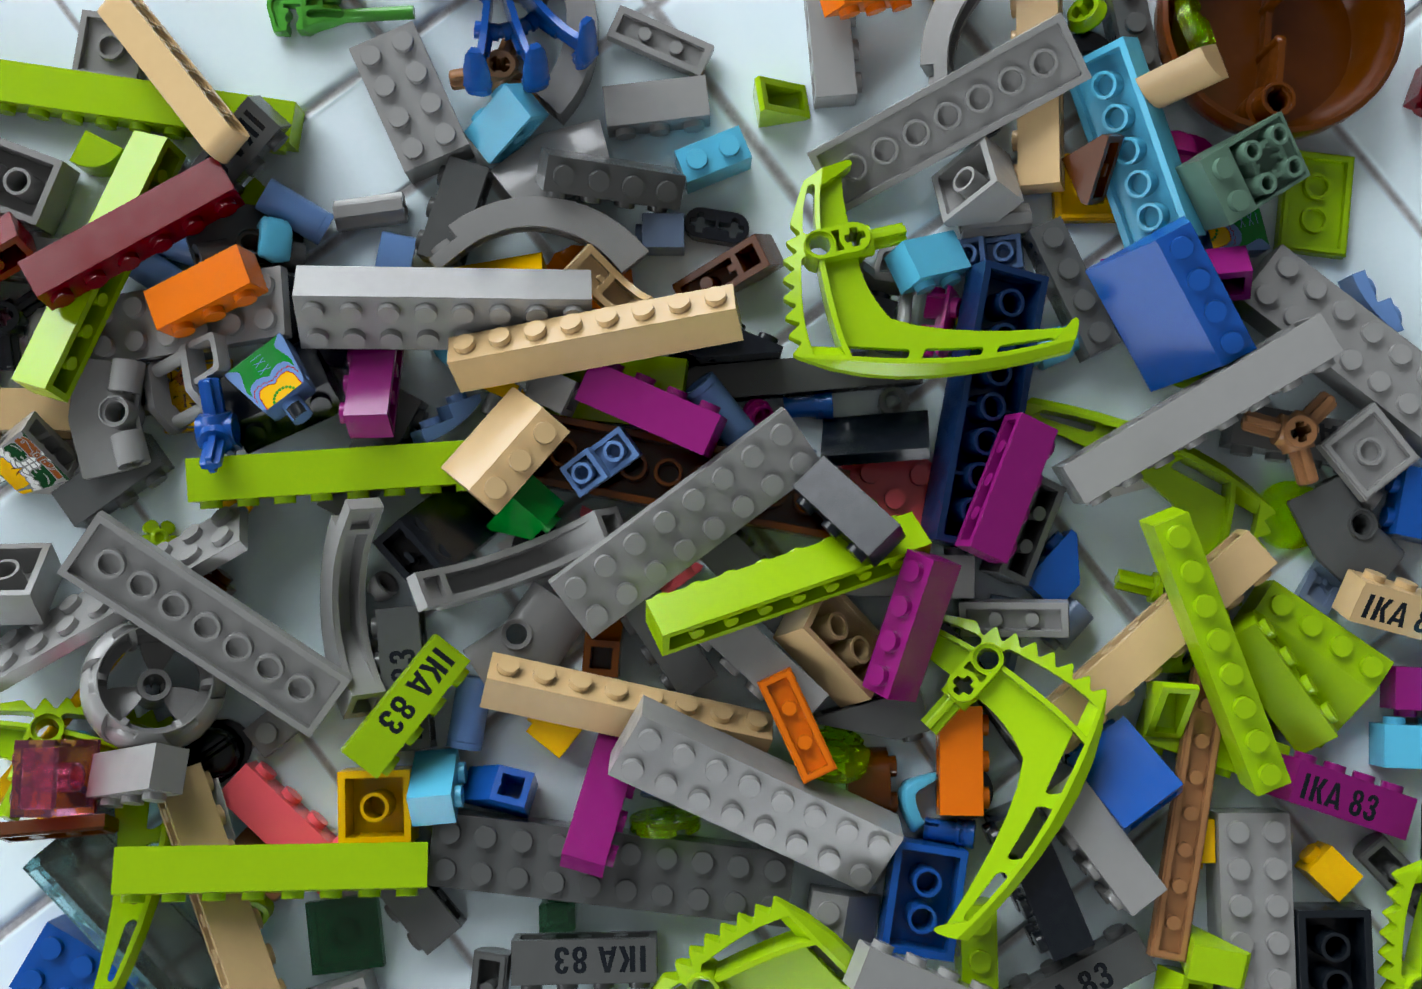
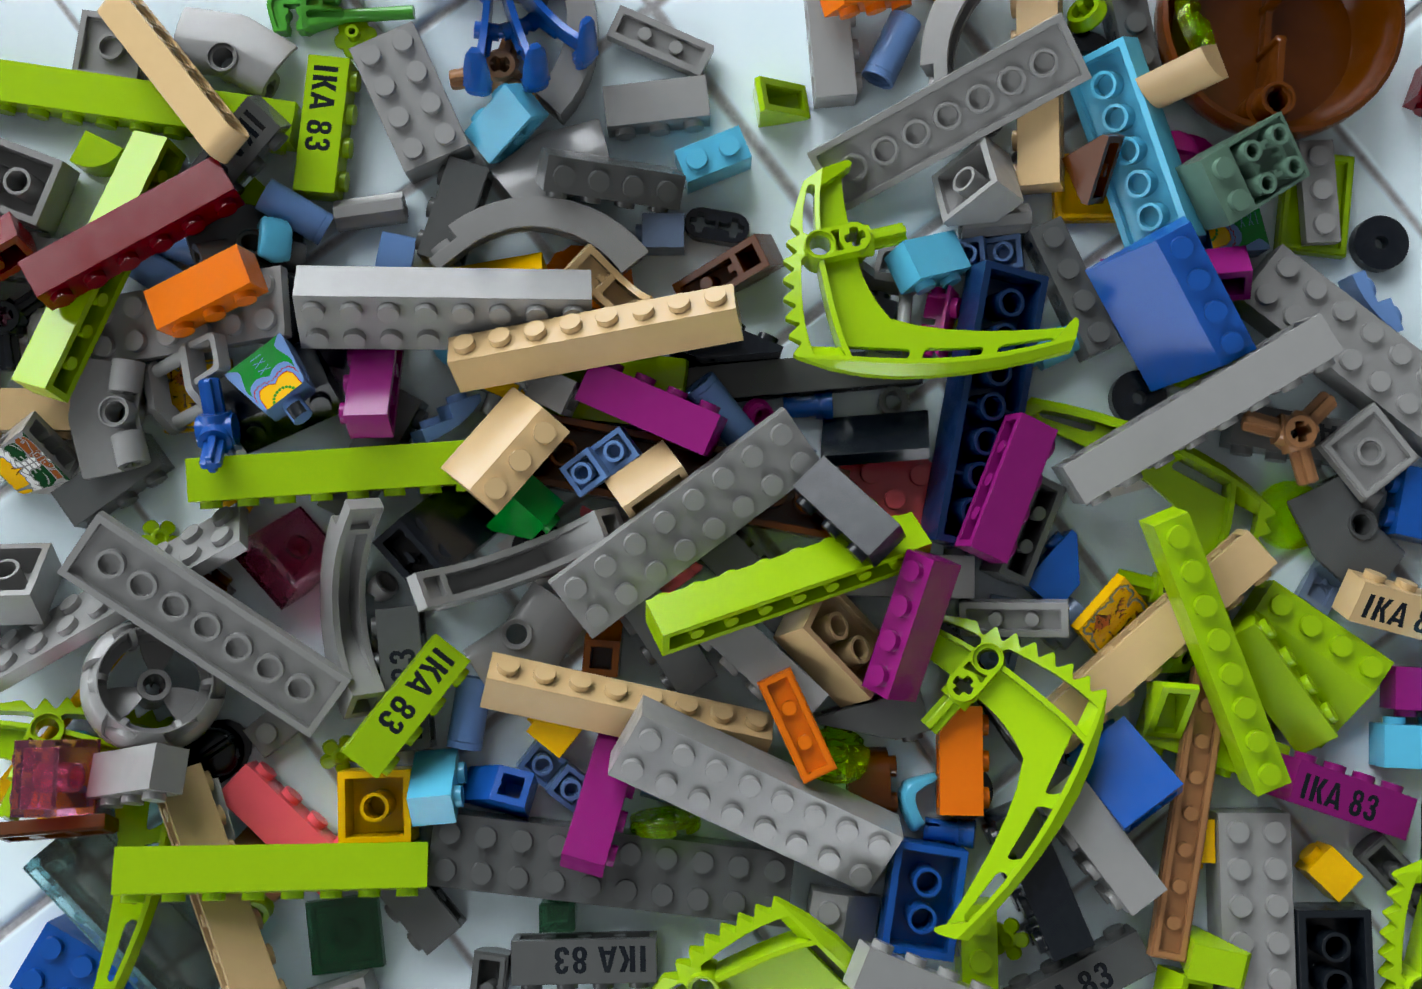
none -> light grey panel [173,7,298,98]
none -> clear pink slope [235,506,326,610]
none -> lime brick [293,54,361,202]
none -> lime plant [320,735,354,772]
none -> lime plant [334,22,377,59]
none -> medium blue slope [516,739,585,812]
none -> tan brick [604,440,689,519]
none -> medium blue pin [862,10,921,89]
none -> lime plant [997,918,1030,960]
none -> yellow tile [1070,573,1149,654]
none -> black piece [1108,370,1167,421]
none -> light grey plate [1296,139,1341,246]
none -> black piece [1348,215,1409,273]

